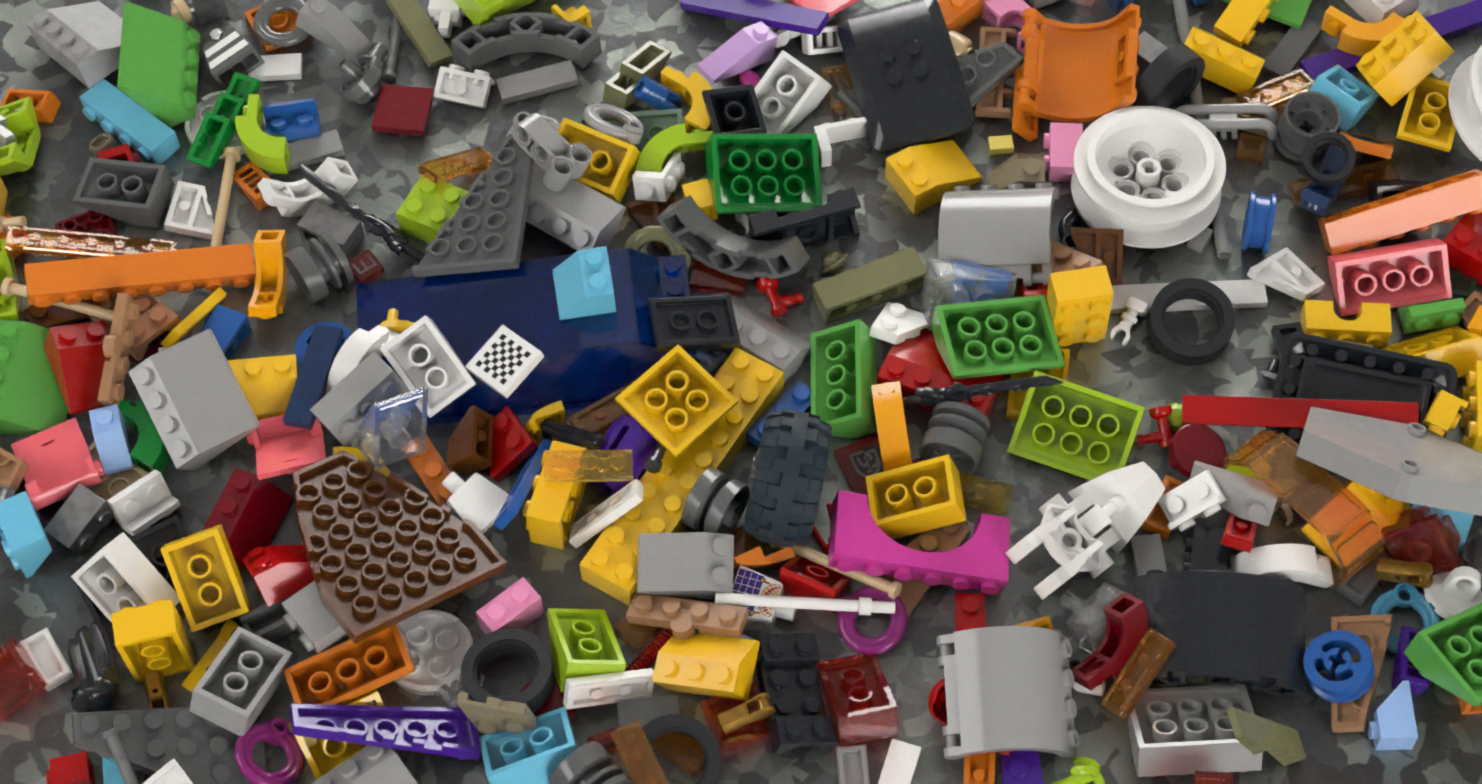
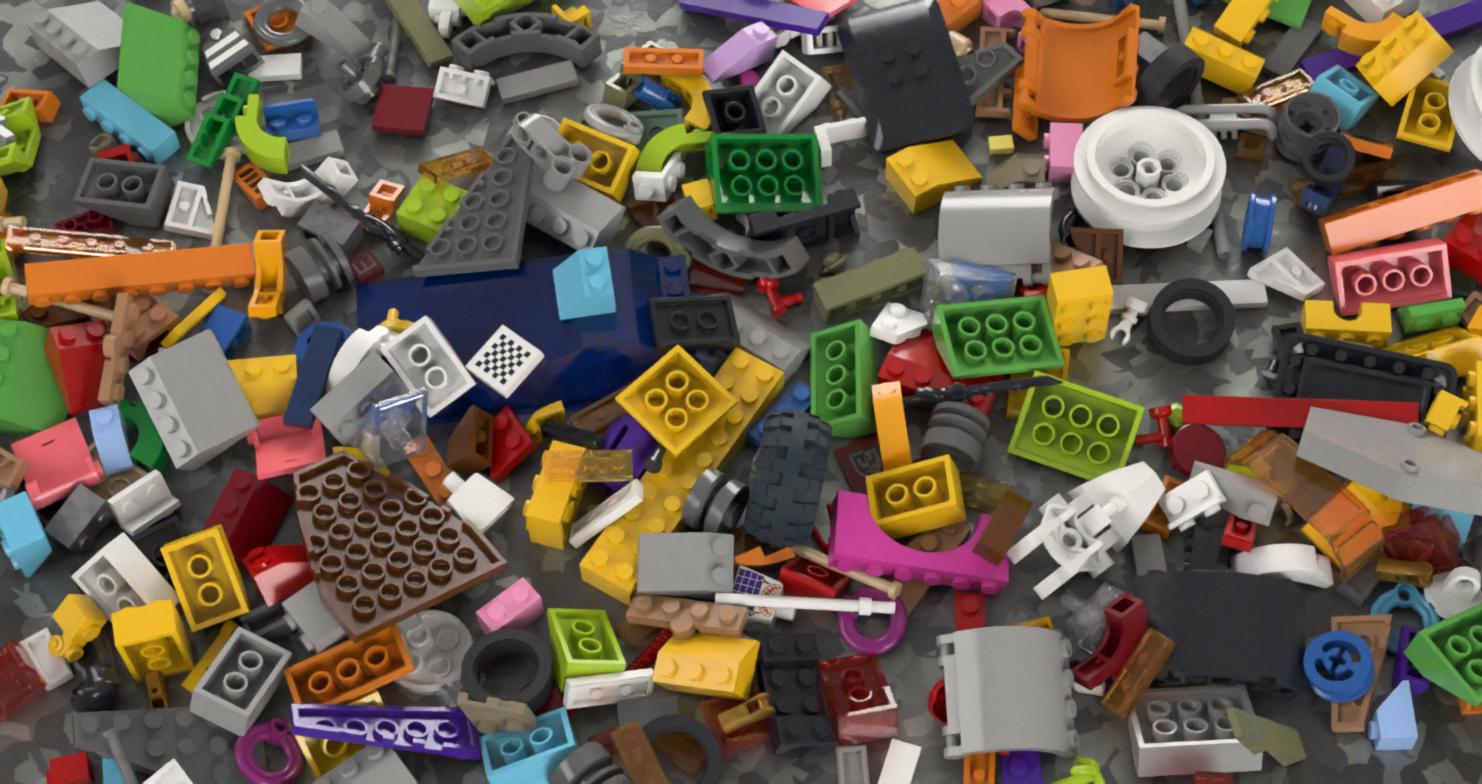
blue tile [494,439,552,531] -> none
none -> yellow brick [48,594,108,663]
none -> light grey tile [283,299,323,337]
none -> orange slope [361,179,405,229]
none -> orange plate [623,47,704,76]
none -> reddish brown slope [972,488,1033,567]
none -> tan bar [1040,8,1166,35]

